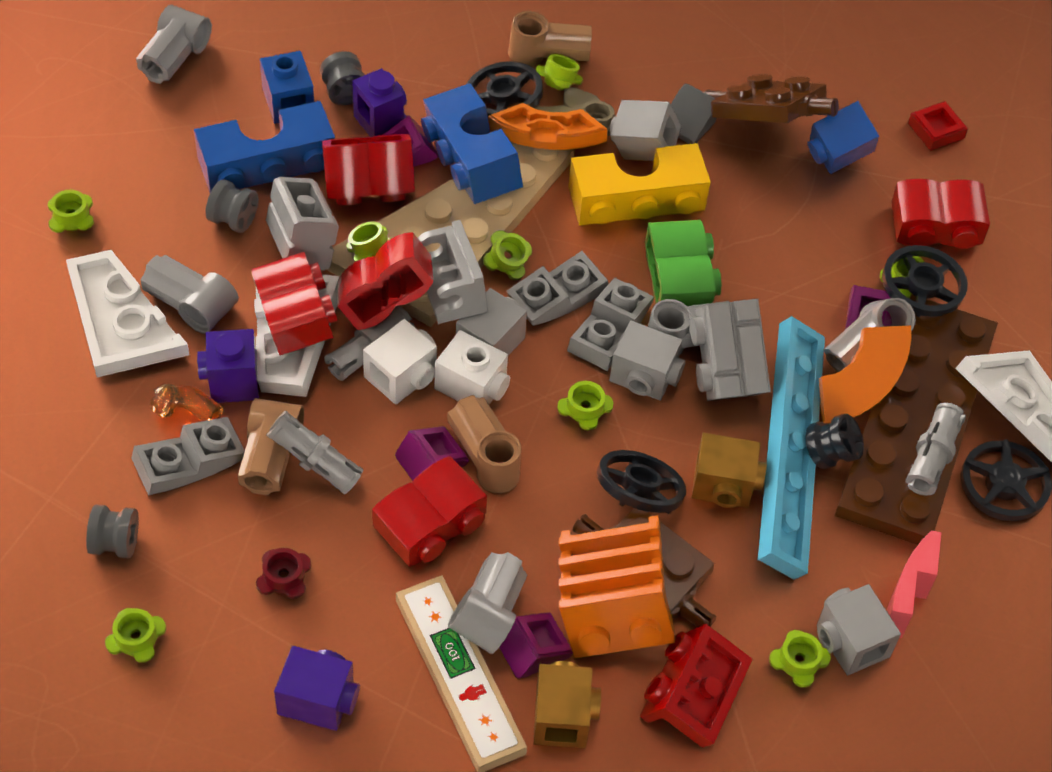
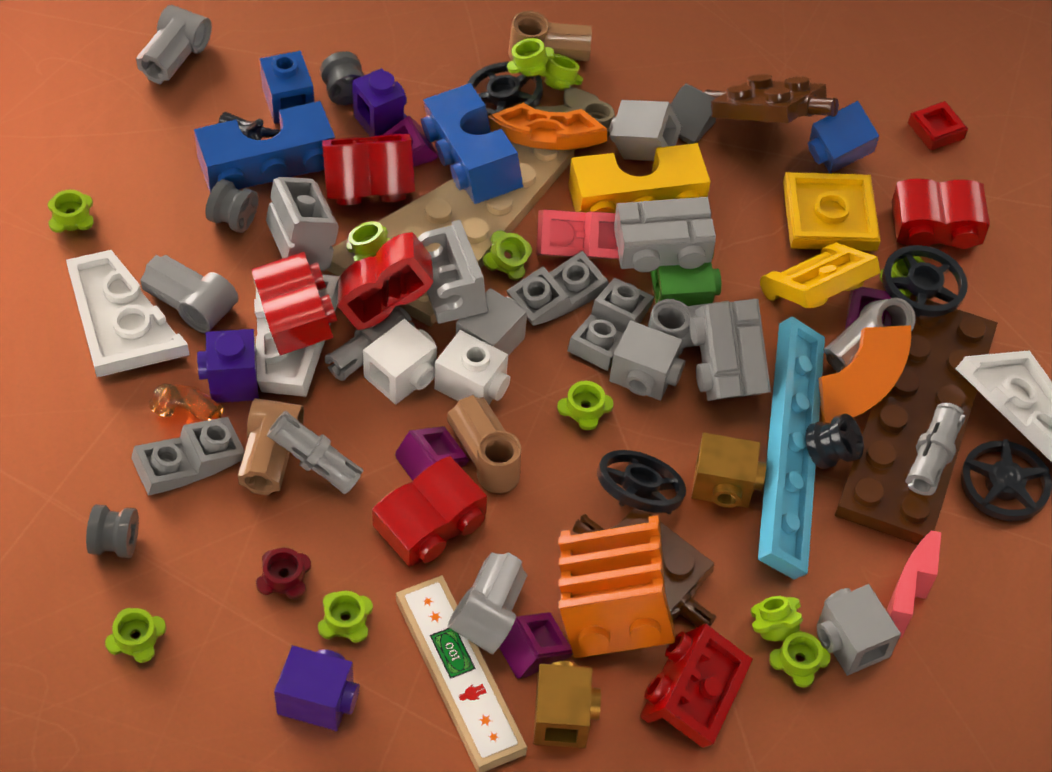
none -> black bar [218,112,280,140]
none -> lime plate [318,591,373,643]
none -> lime plate [507,38,555,76]
none -> coral slope [536,210,619,259]
none -> light grey brick [614,197,716,272]
none -> lime plate [750,596,803,641]
none -> yellow plate [760,243,881,308]
none -> yellow plate [783,172,881,251]

